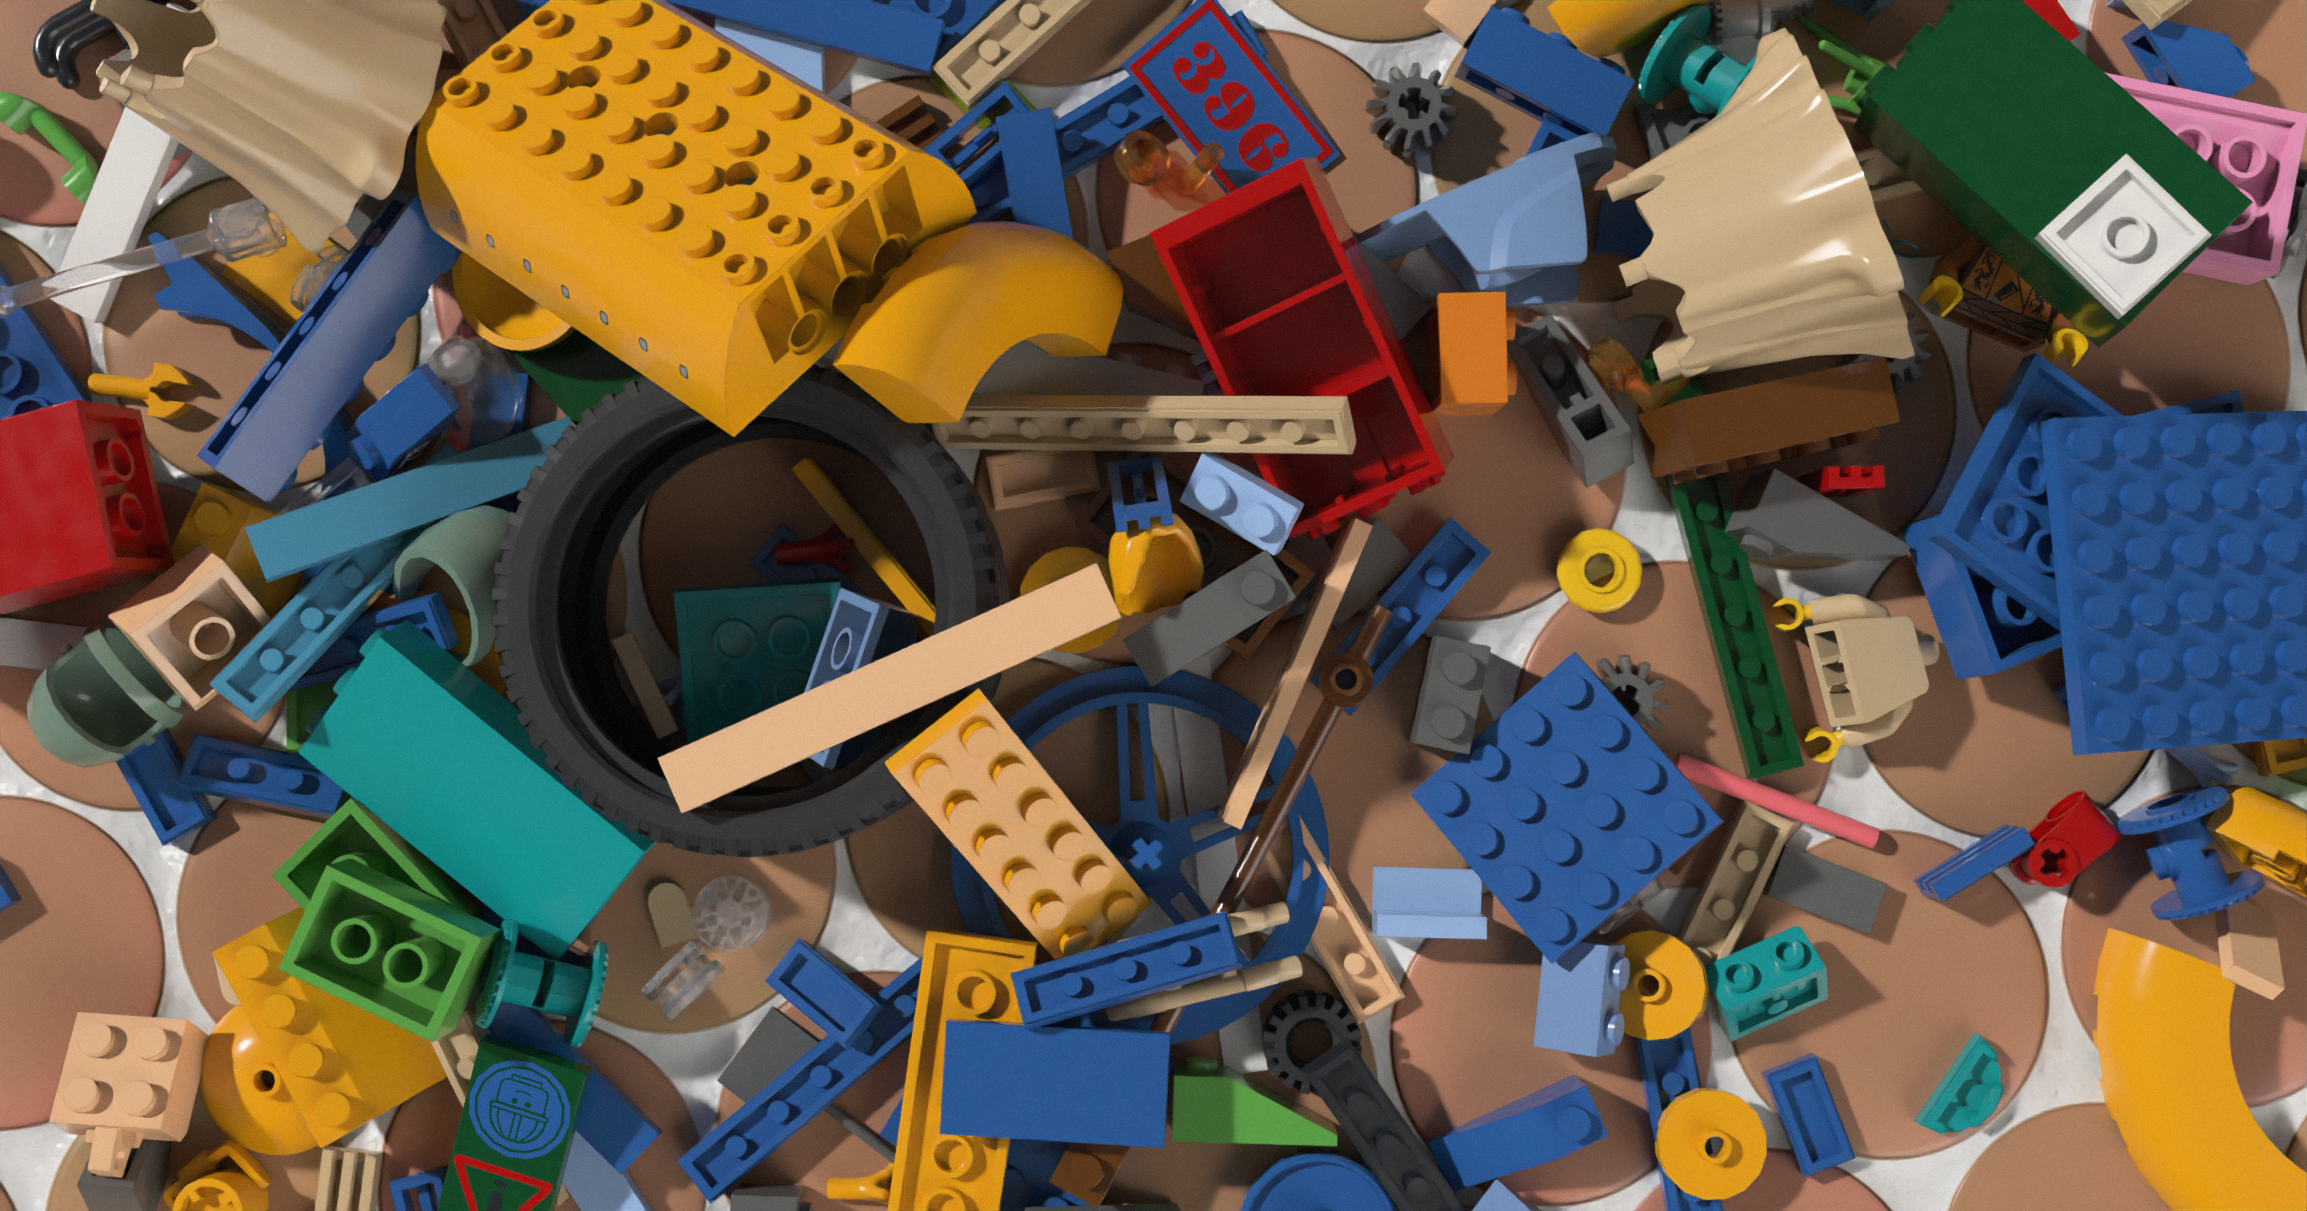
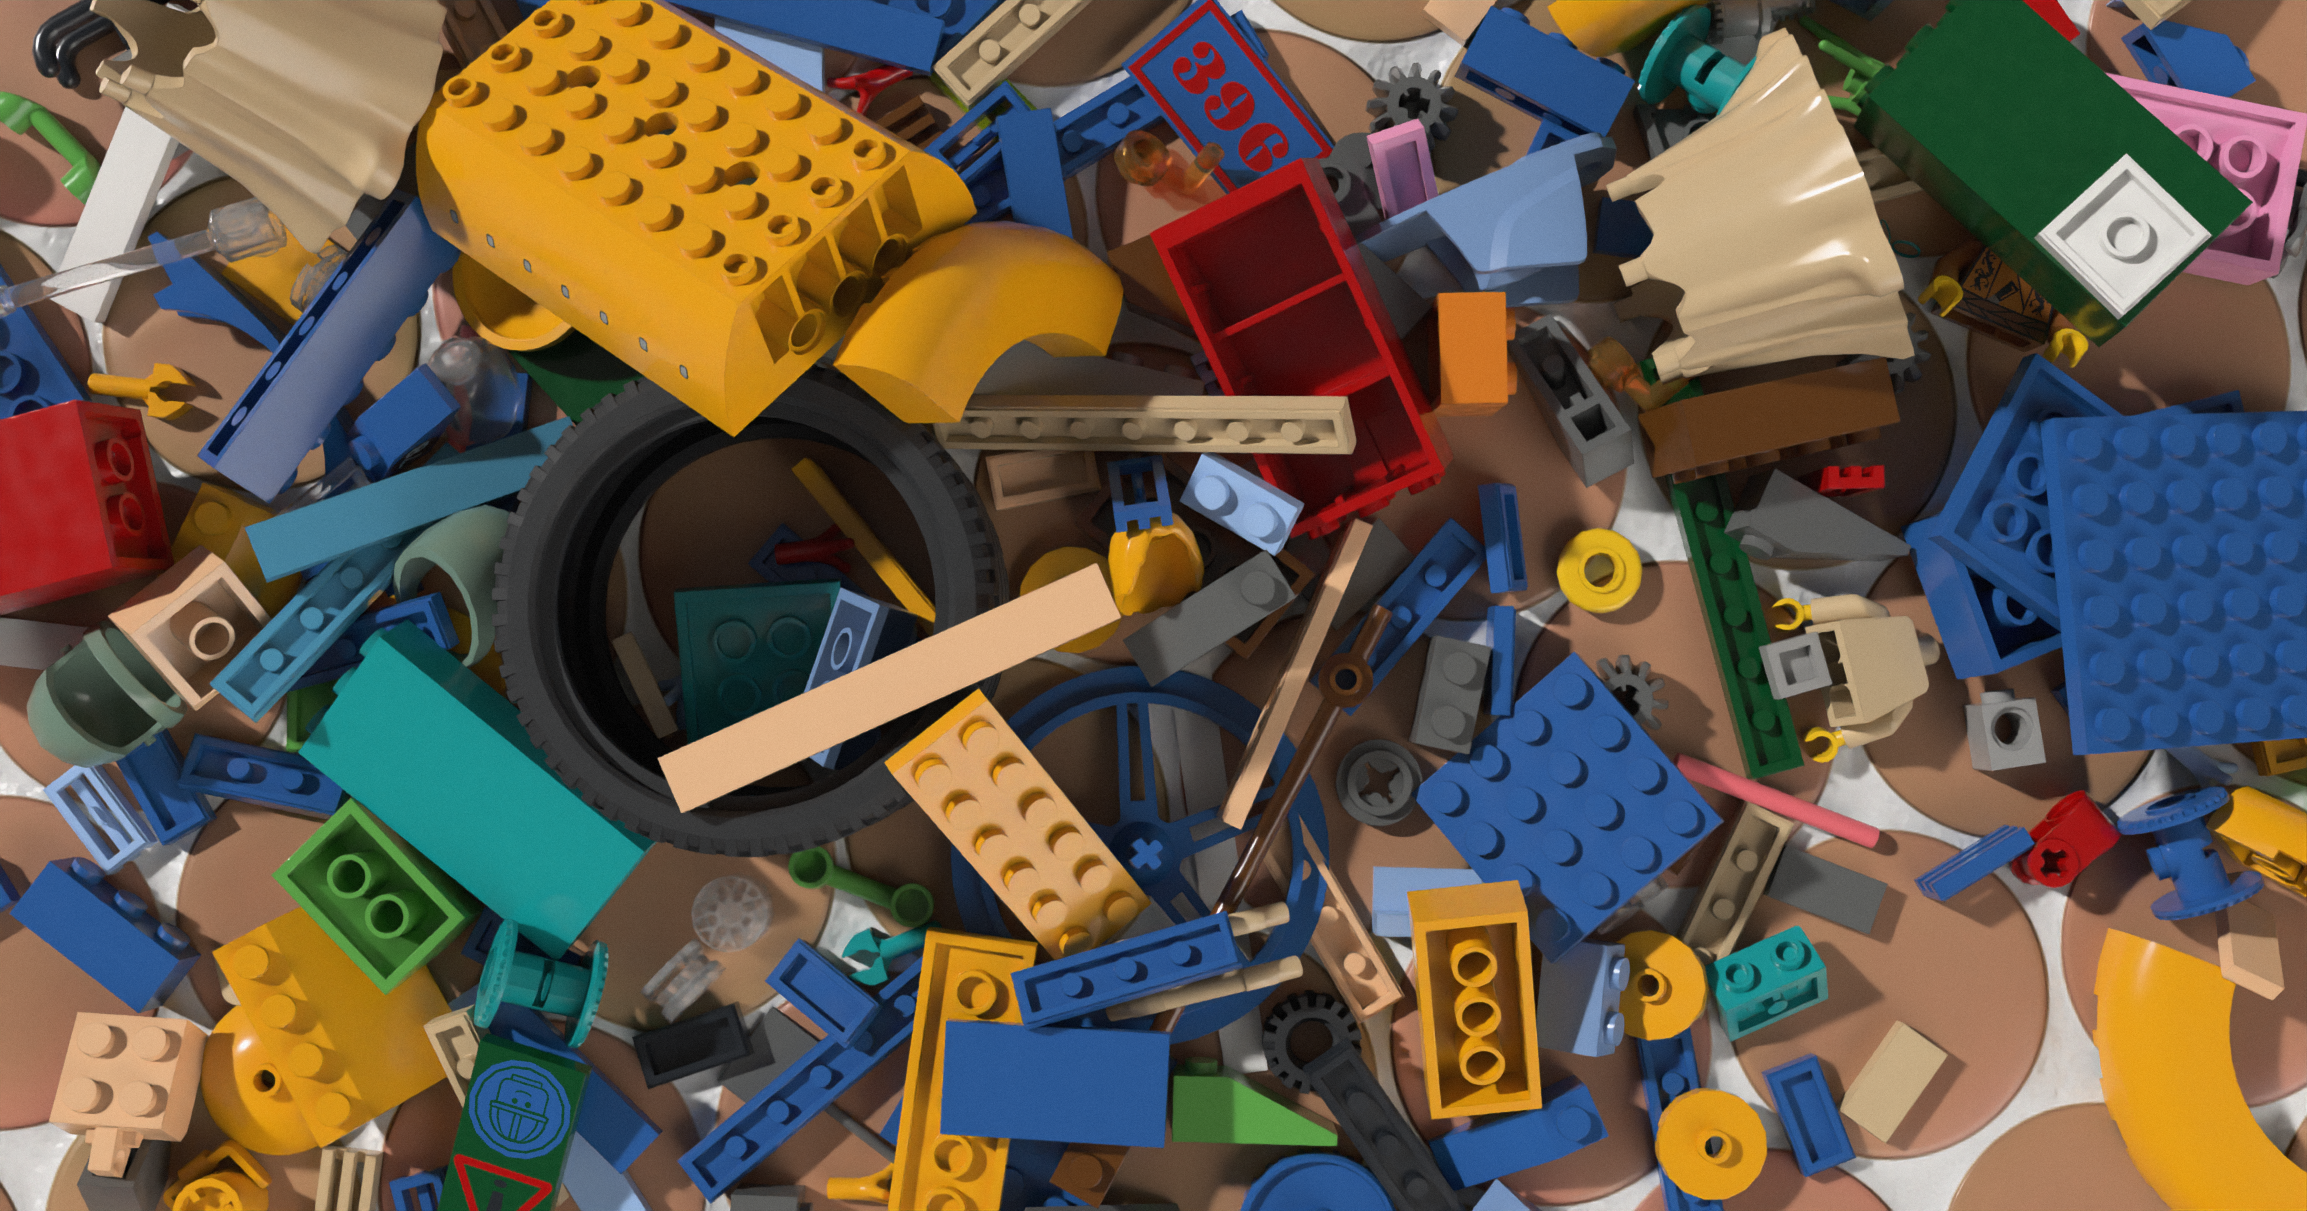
bright green brick [278,859,501,1042] -> none
tan piece [648,882,699,949] -> none
teal tile [1914,1033,2004,1134] -> none
none -> blue brick [9,857,202,1013]
none -> light blue tile [43,765,158,875]
none -> black tile [632,1001,755,1089]
none -> bright green bar [788,847,935,928]
none -> red bar [826,64,913,117]
none -> teal bar [841,920,943,986]
none -> dark grey plate [1319,132,1383,236]
none -> dark grey gear [1335,739,1422,826]
none -> bright pink tile [1366,118,1438,220]
none -> light orange brick [1407,880,1542,1119]
none -> blue tile [1478,483,1528,593]
none -> blue tile [1483,606,1516,716]
none -> light grey plate [1759,632,1832,699]
none -> tan tile [1836,1020,1948,1144]
none -> light grey brick [1963,688,2046,771]

